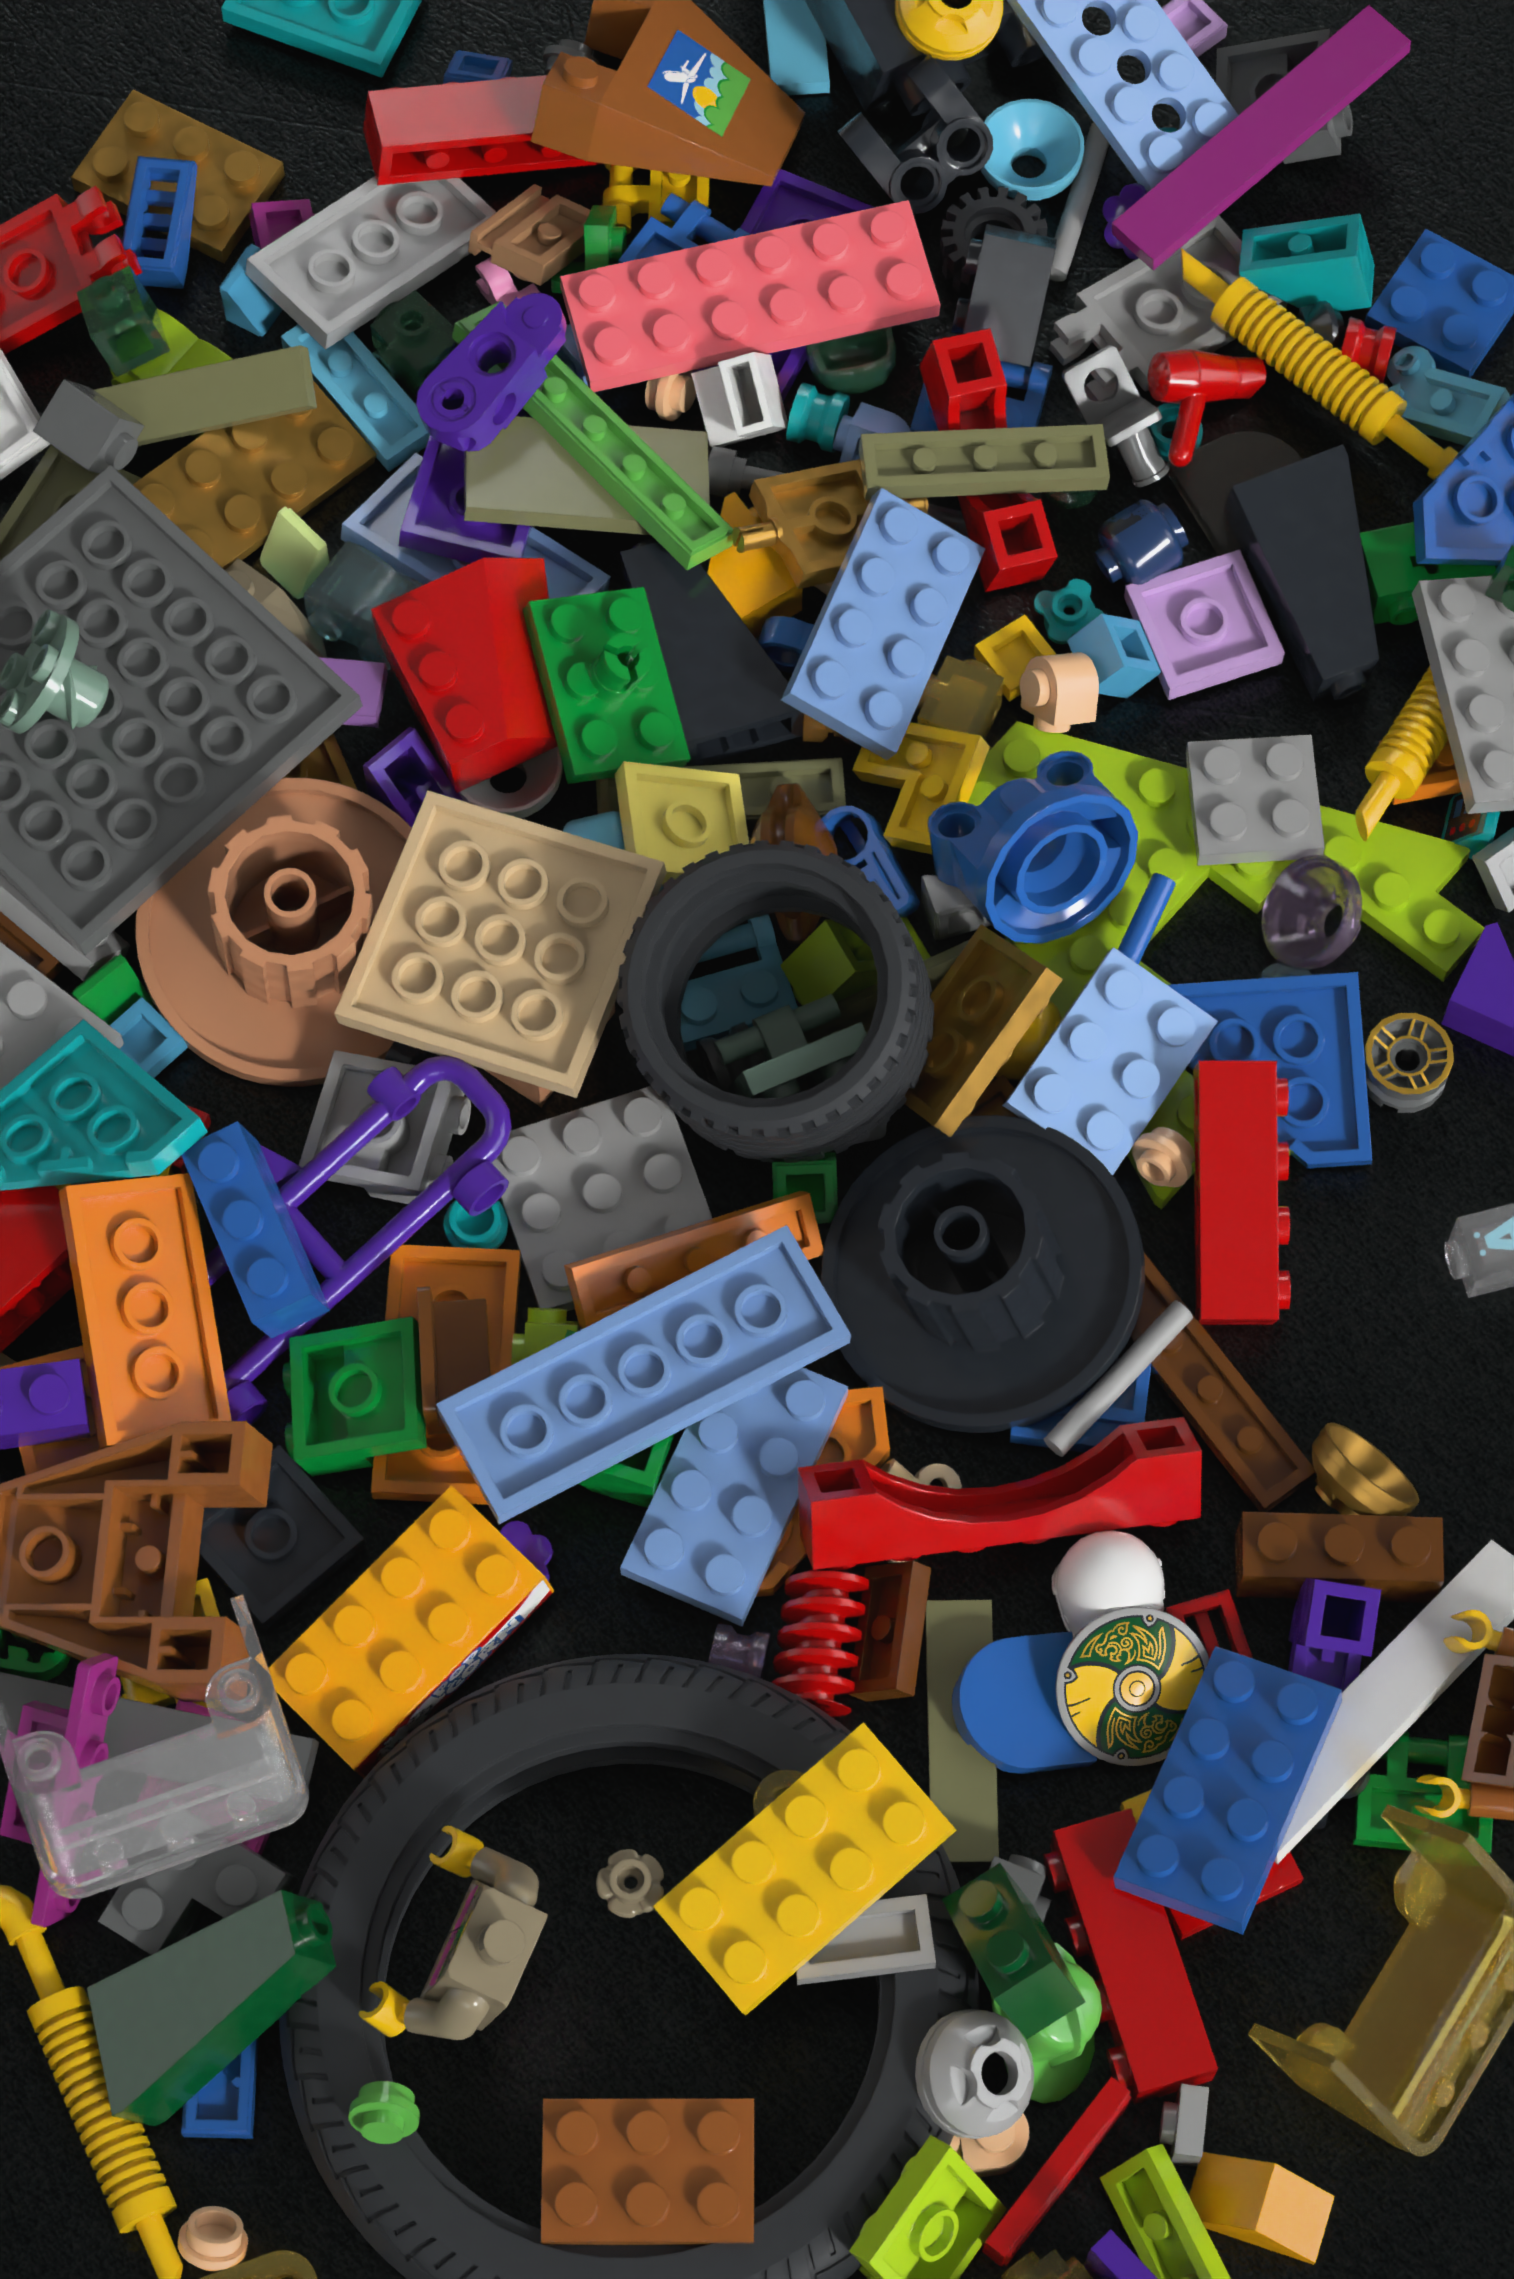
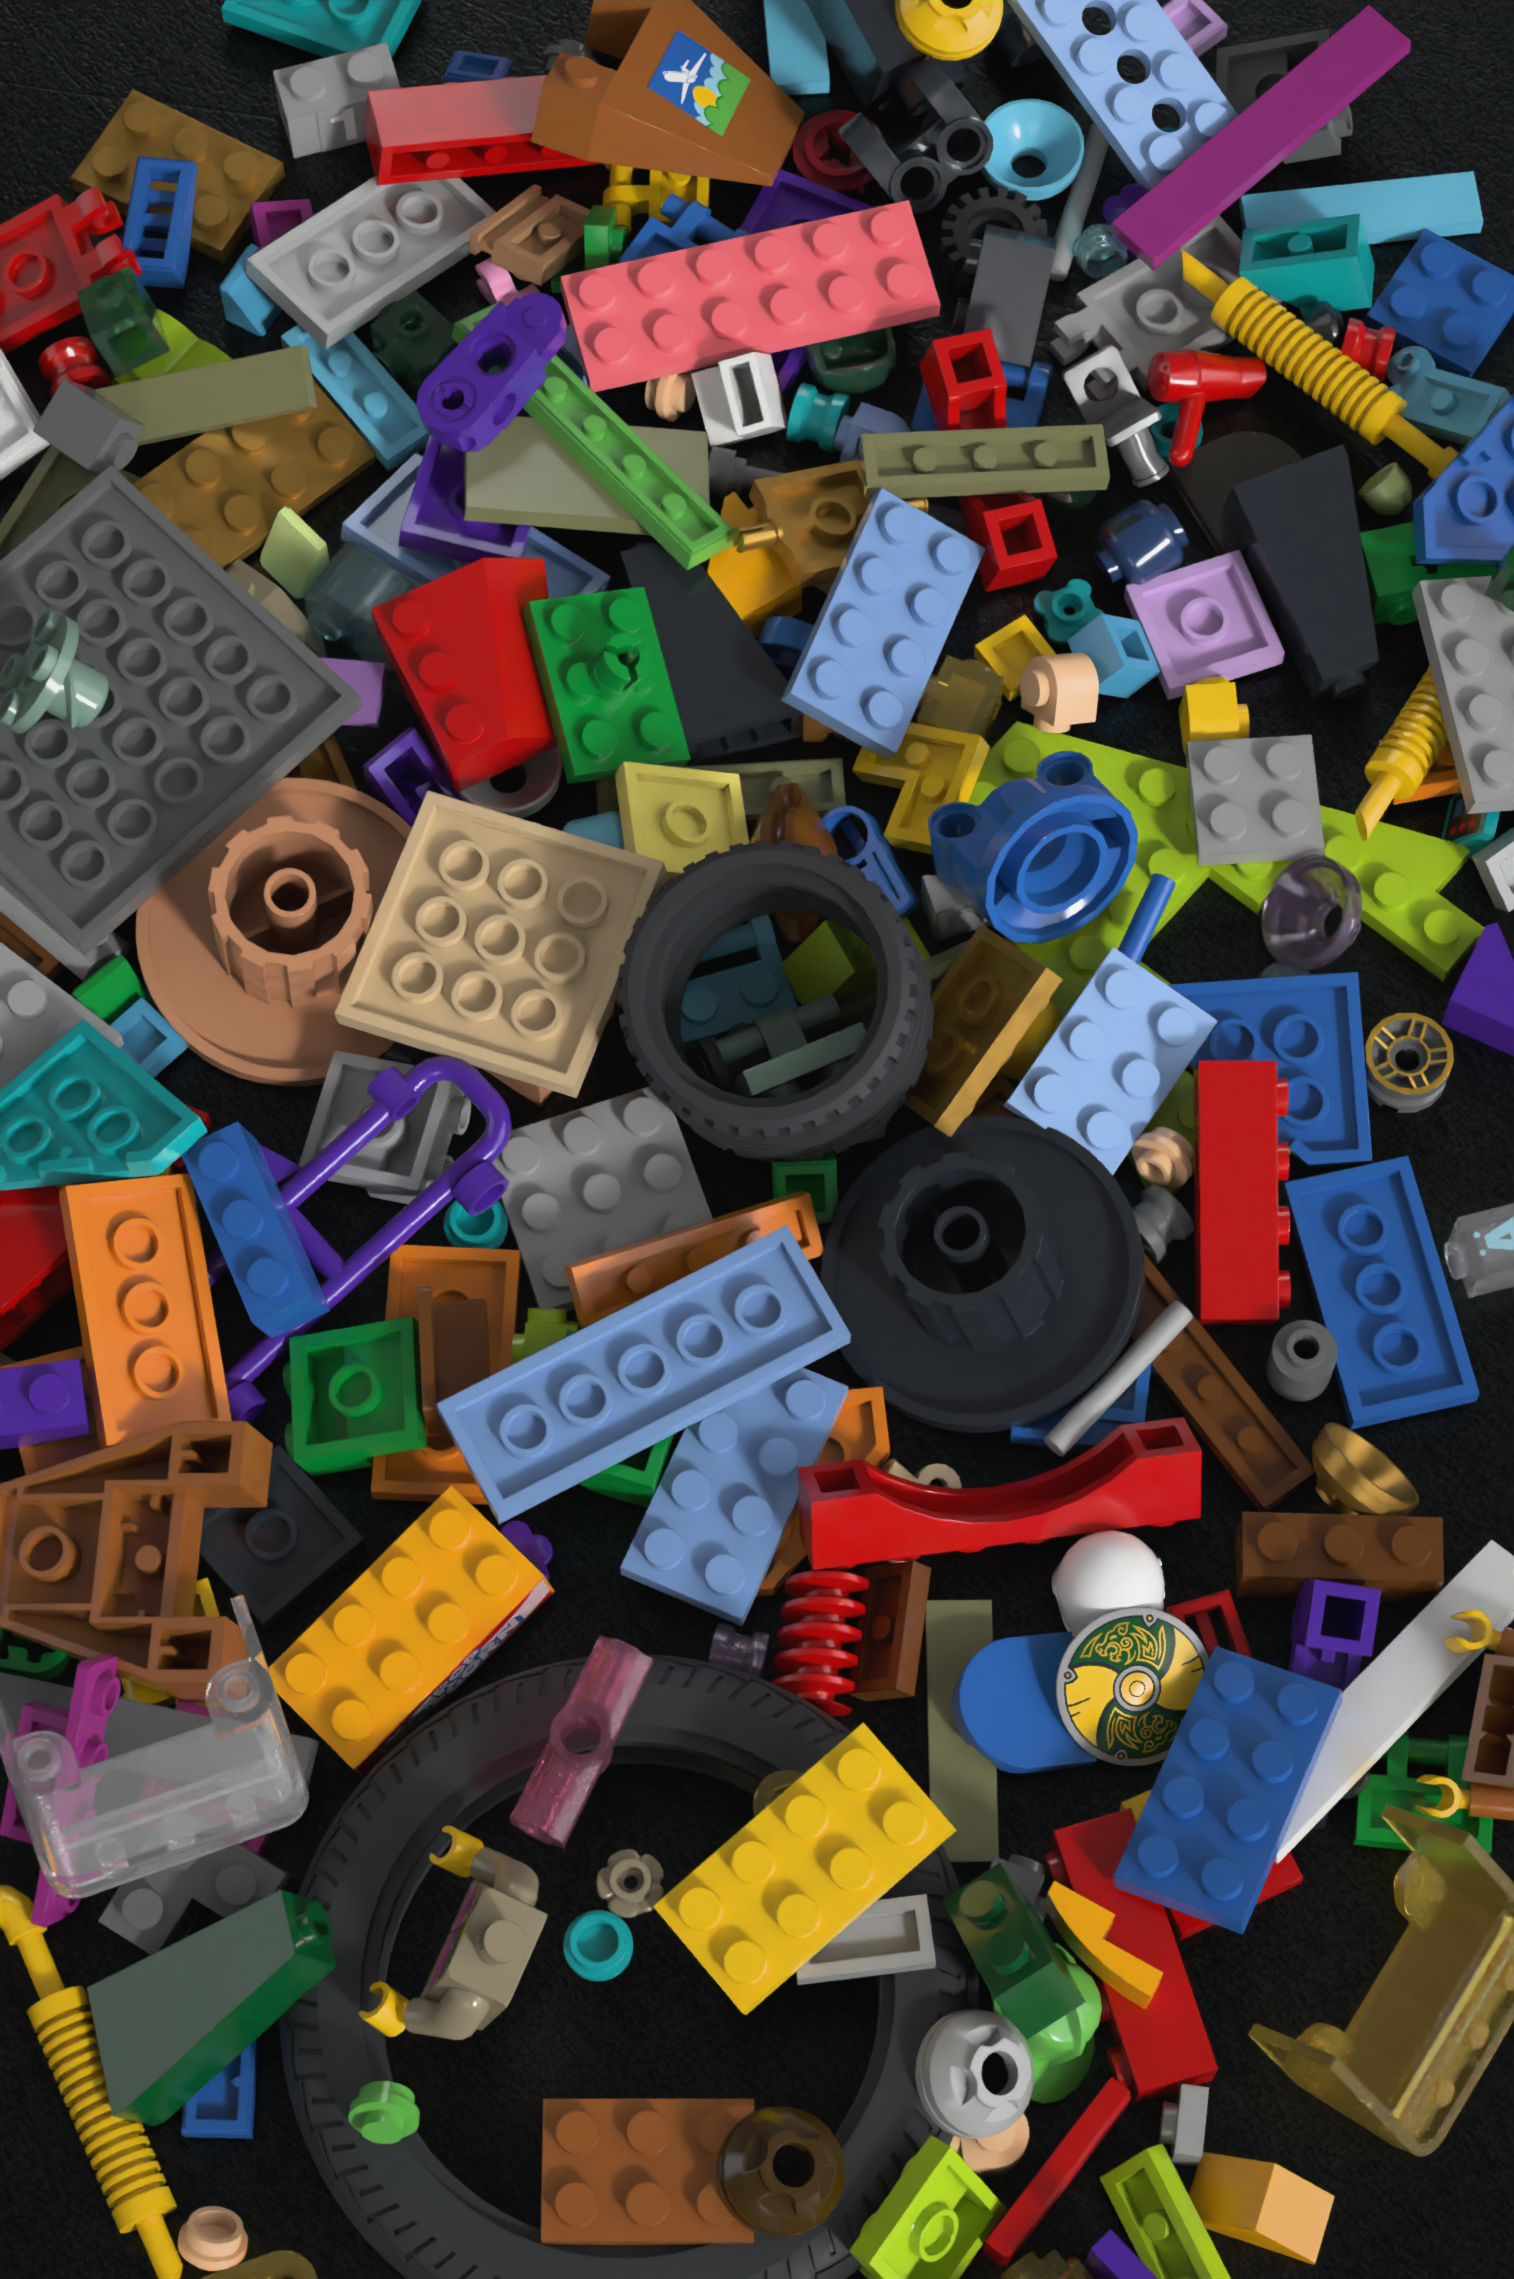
none -> red wheel [37,336,111,398]
none -> light grey brick [273,43,401,158]
none -> clear pink piece [510,1635,653,1848]
none -> teal plate [563,1910,633,1981]
none -> dark brown piece [716,2106,845,2239]
none -> dark red gear [792,110,885,194]
none -> light orange slope [1044,1881,1163,2010]
none -> clear light blue plate [1072,224,1128,279]
none -> dark grey wheel [1132,1183,1195,1265]
none -> yellow plate [1178,677,1249,756]
none -> medium azure tile [1239,171,1484,244]
none -> dark grey brick [1266,1320,1338,1402]
none -> blue plate [1282,1156,1480,1429]
none -> yellowish green hinge [1358,462,1412,516]

